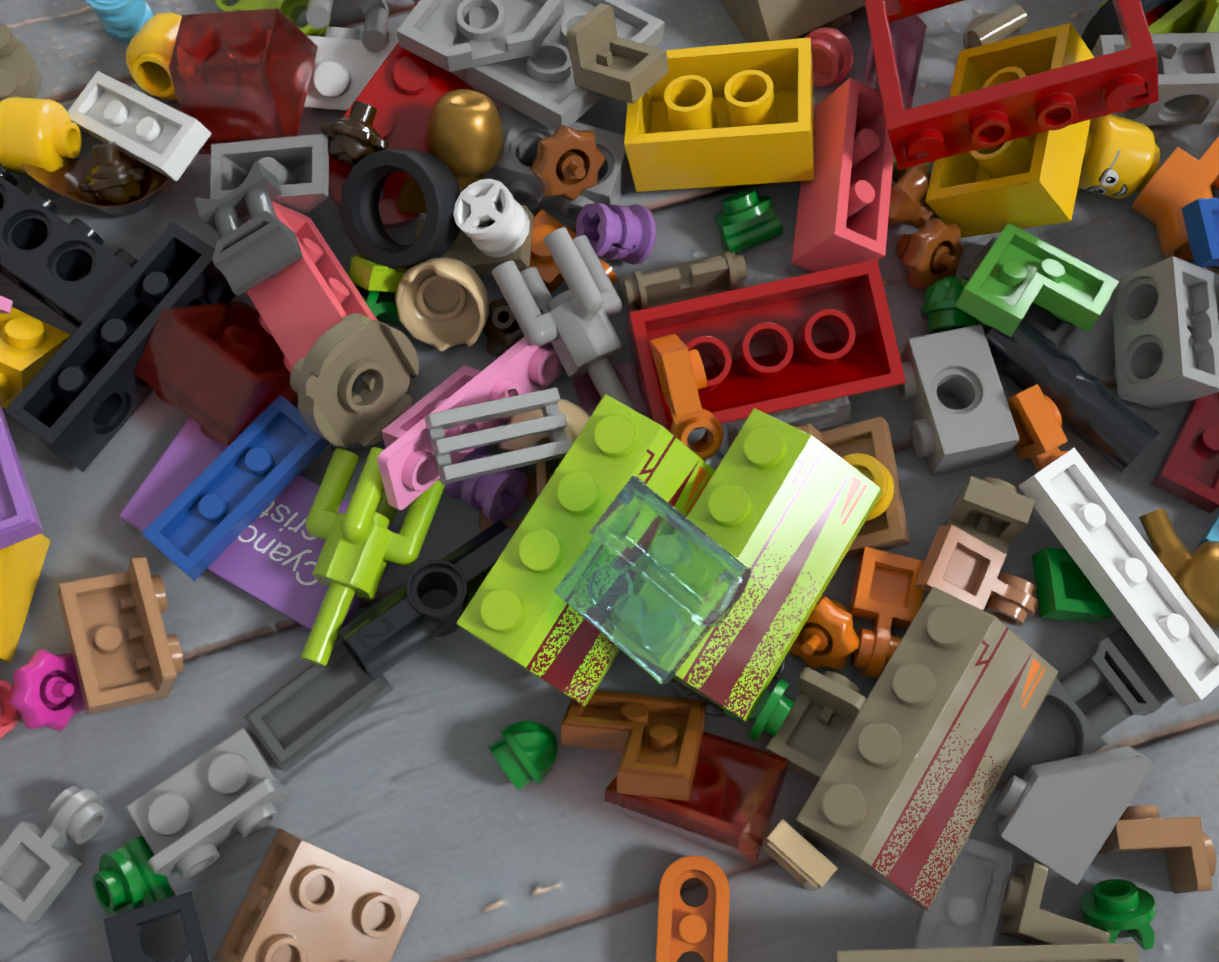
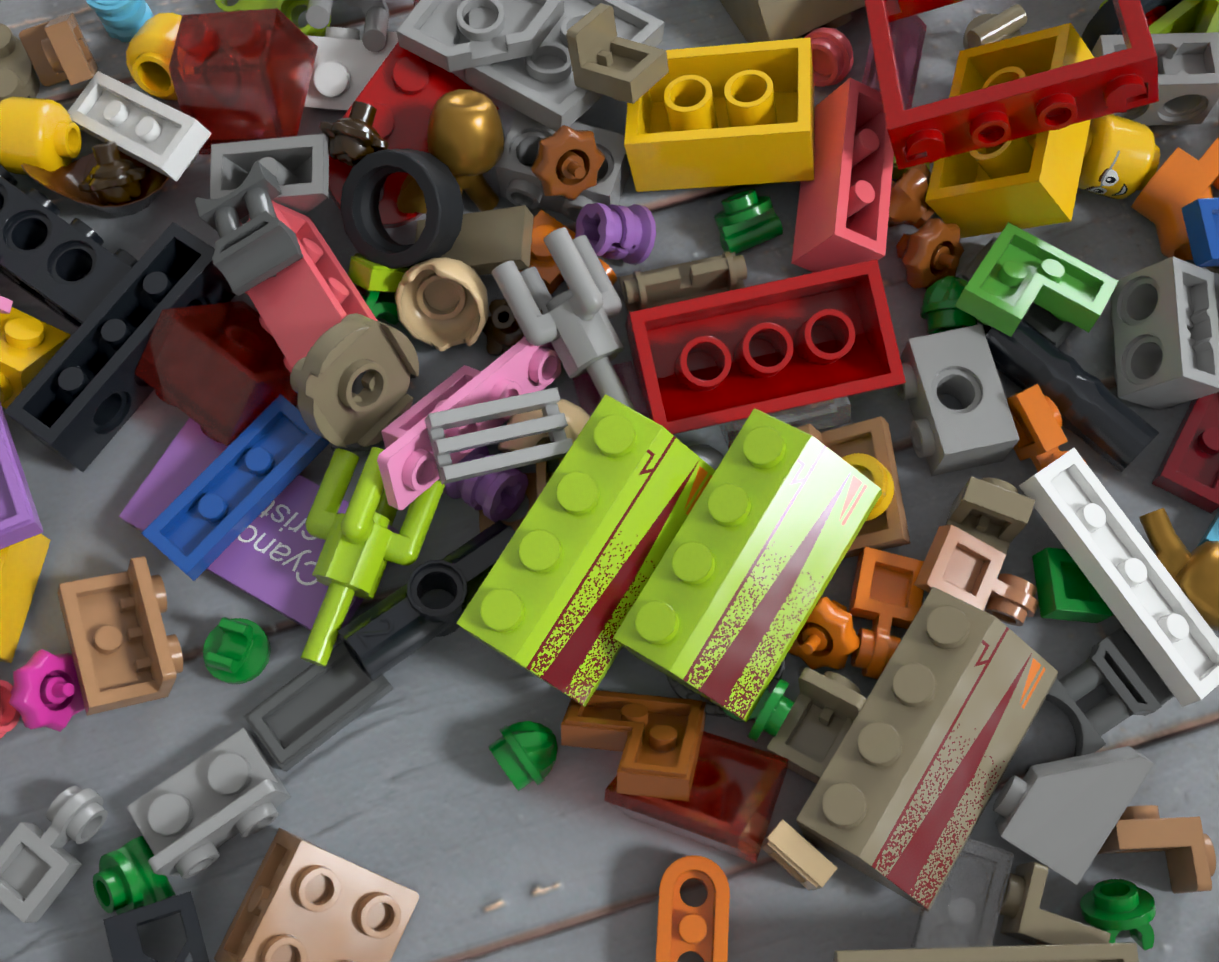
white wheel [453,179,530,258] -> none
clear light blue brick [554,475,751,684] -> none
orange plate [650,334,723,460] -> none
none -> medium nougat bracket [19,13,98,86]
none -> green plate [203,617,271,684]

